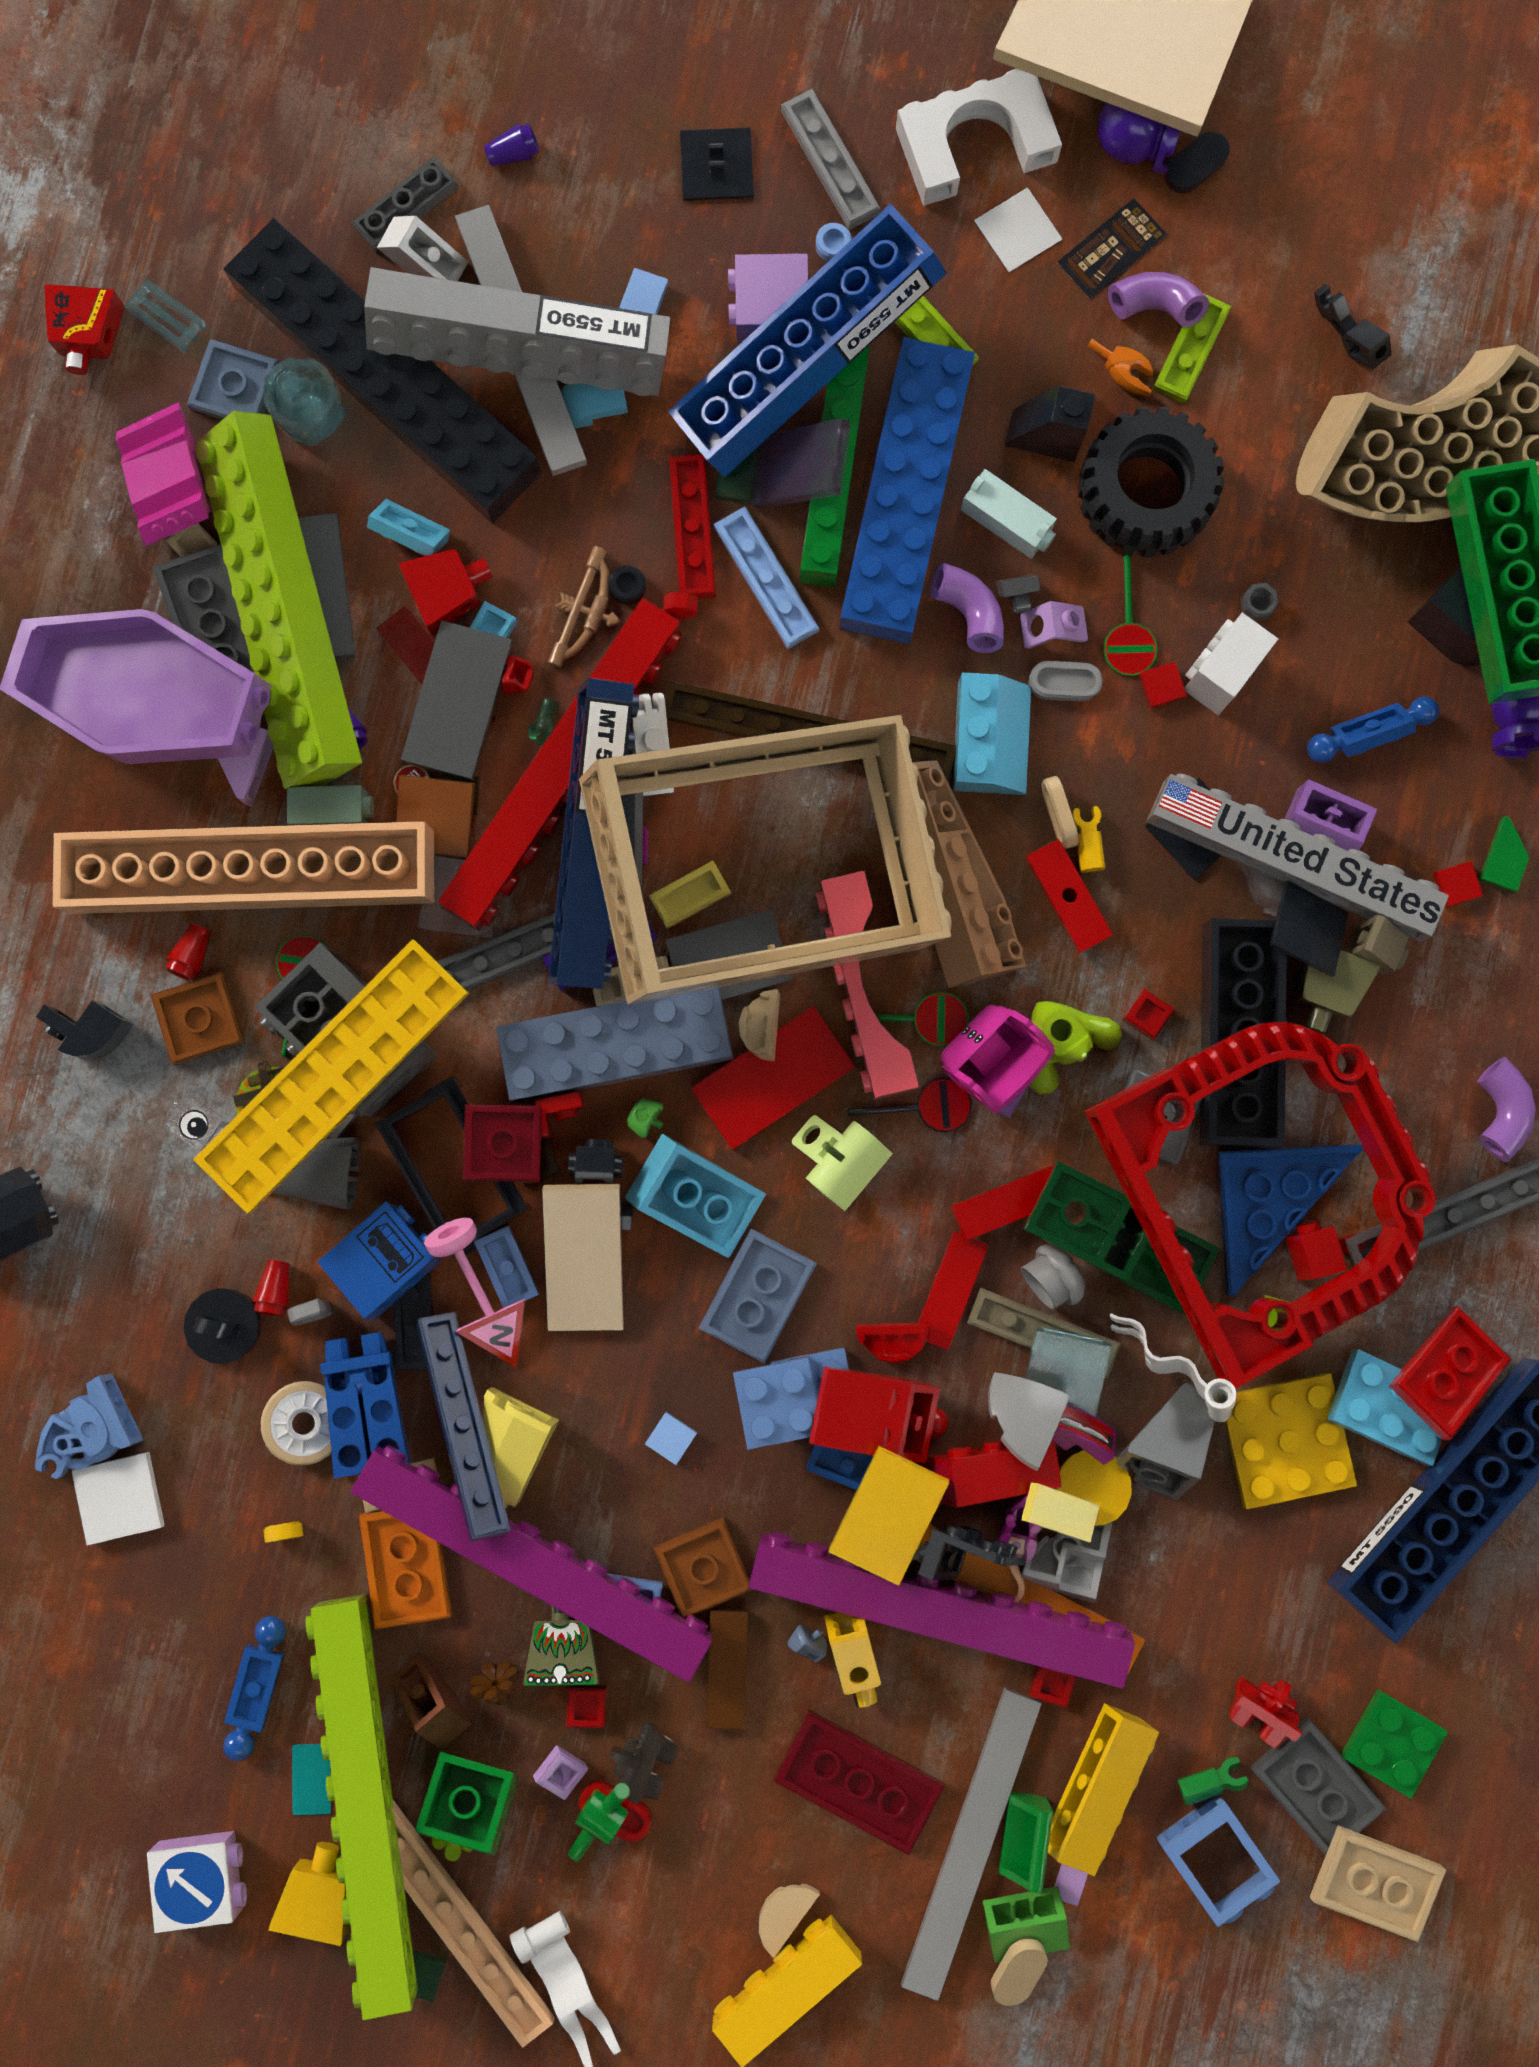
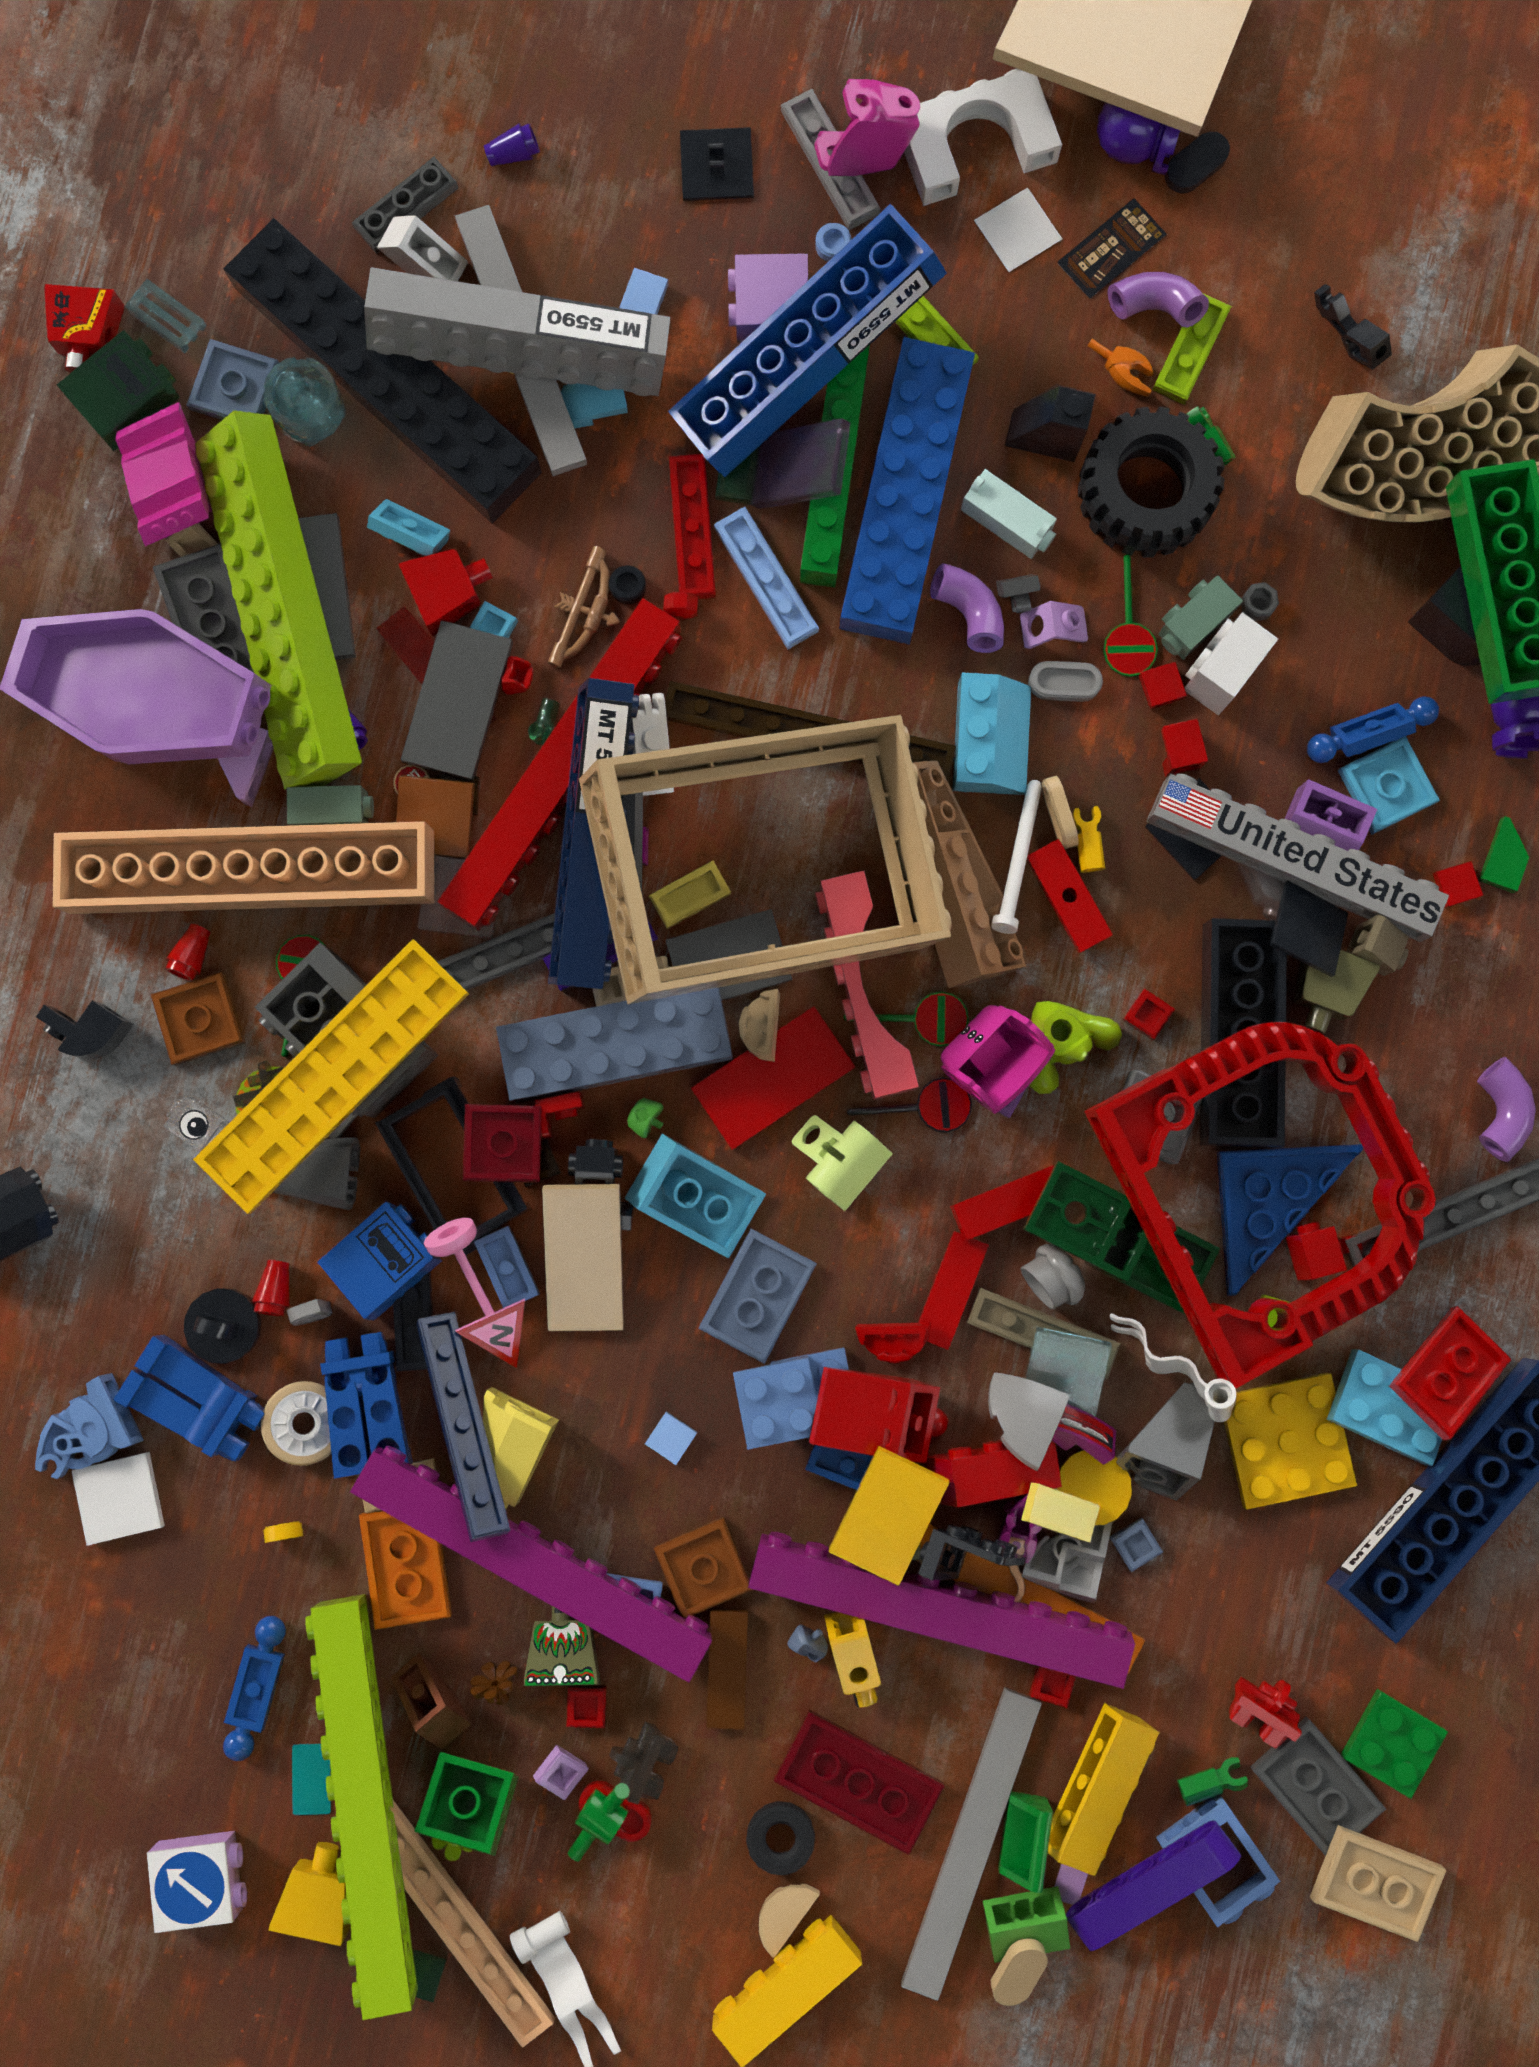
none -> clear green brick [56,330,180,451]
none -> blue hips [113,1334,265,1462]
none -> black tyre [746,1801,815,1875]
none -> dark pink piece [814,79,920,176]
none -> white bar [991,780,1042,934]
none -> dark purple beam [1066,1820,1241,1951]
none -> sand blue tile [1109,1518,1163,1572]
none -> sand green brick [1158,575,1243,660]
none -> red panel [1161,718,1208,777]
none -> green bar [1186,406,1236,466]
none -> medium azure tile [1338,736,1440,835]

